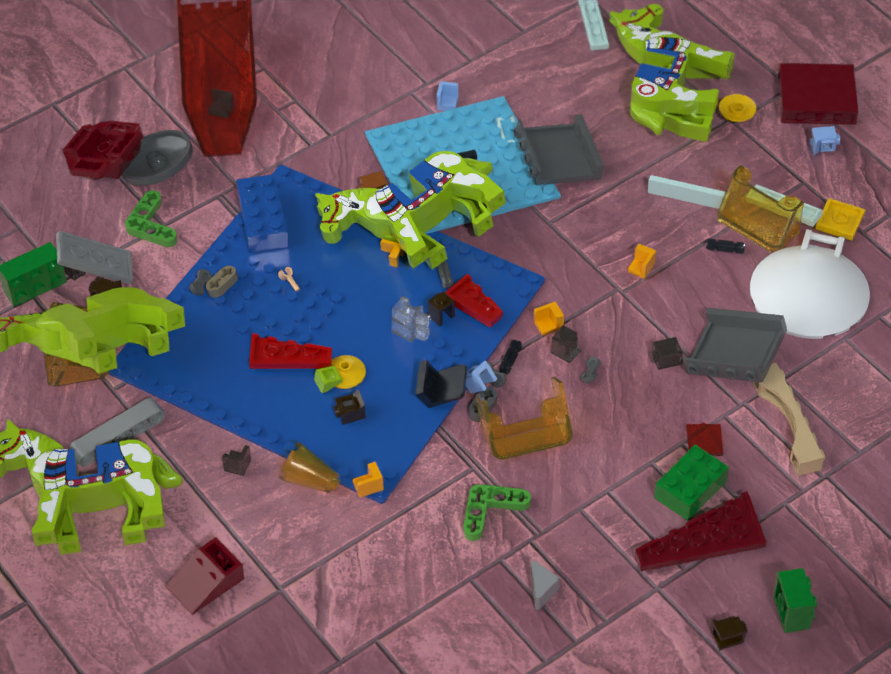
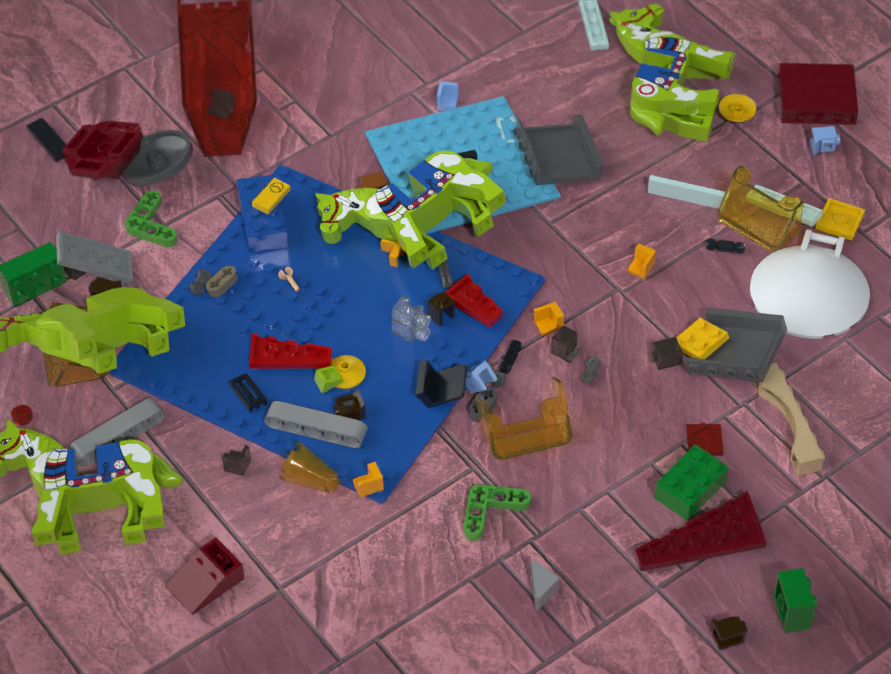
none -> clear red tile [11,405,33,426]
none -> black tile [26,117,66,162]
none -> black tile [229,373,267,413]
none -> yellow tile [252,178,290,214]
none -> light grey beam [264,401,368,448]
none -> yellow plate [672,318,729,360]

